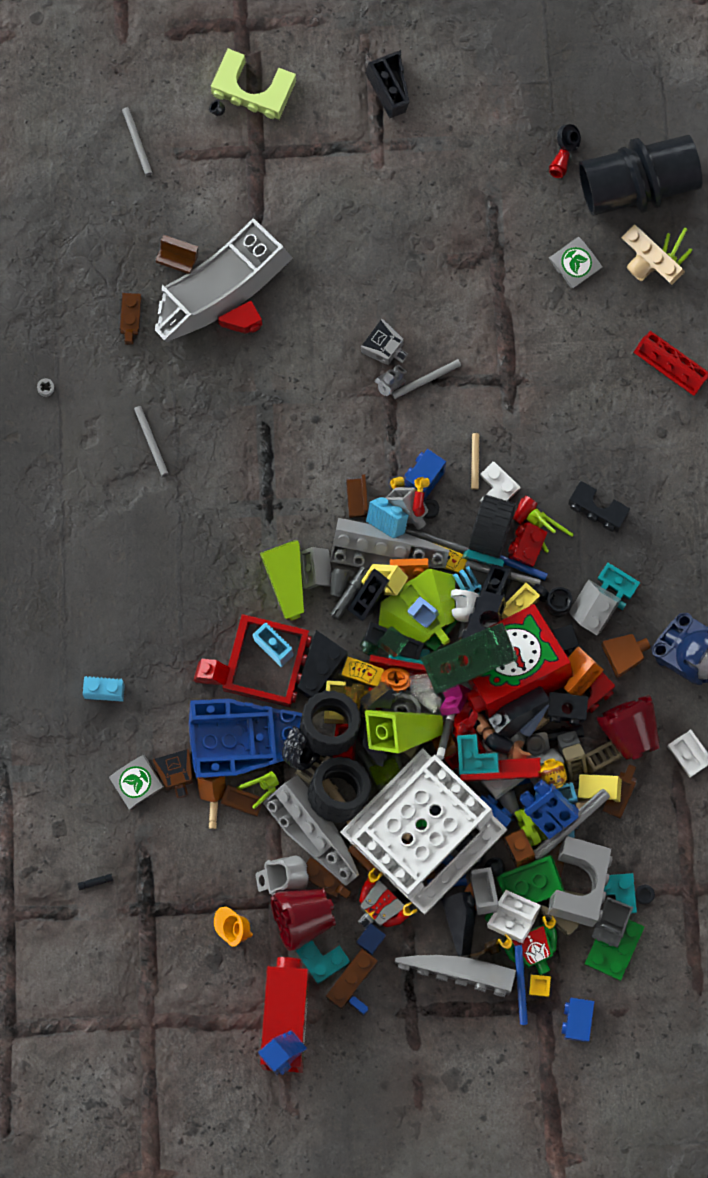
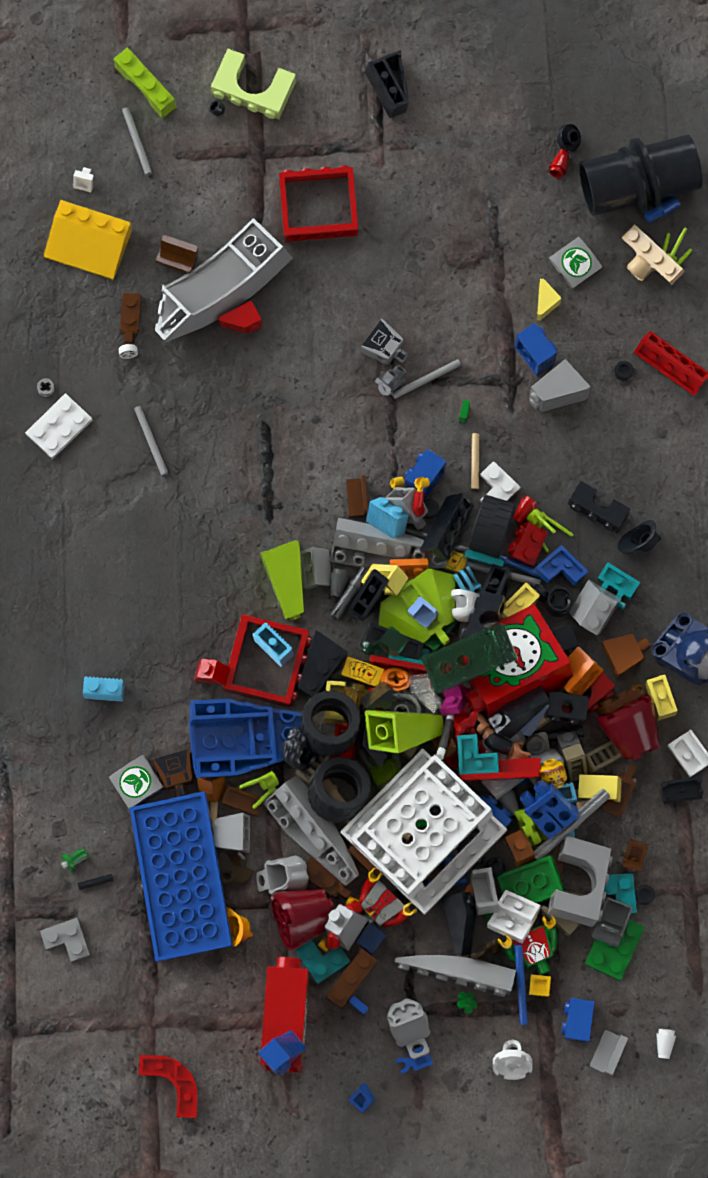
none -> white plate [25,393,93,459]
none -> light grey plate [40,918,90,962]
none -> yellow slope [43,200,133,280]
none -> green piece [61,848,88,872]
none -> white tile [73,167,93,192]
none -> lime arch [113,47,176,119]
none -> white tile [119,344,138,359]
none -> blue plate [129,791,233,962]
none -> red plate [139,1055,198,1118]
none -> light grey torso [213,813,250,853]
none -> dark brown plate [218,851,254,886]
none -> red window [279,165,358,242]
none -> light grey torso [318,896,369,952]
none -> blue slope [348,1083,375,1114]
none -> light grey piece [387,999,430,1059]
none -> blue plate [396,1046,433,1073]
none -> black panel [420,493,474,562]
none -> green plant [457,992,477,1014]
none -> green tile [459,400,471,424]
none -> white tile [493,1040,532,1080]
none -> blue brick [515,323,557,376]
none -> light grey slope [529,359,591,412]
none -> blue plate [534,545,589,585]
none -> light yellow slope [537,279,561,321]
none -> light grey panel [590,1030,628,1076]
none -> reddish brown hinge [595,683,646,715]
none -> black tile [614,361,633,381]
none -> black piece [618,520,661,554]
none -> reddish brown bracket [622,839,649,872]
none -> blue axle [644,196,680,223]
none -> light yellow panel [645,675,678,721]
none -> white cone [656,1029,676,1059]
none -> black hinge [660,776,704,804]

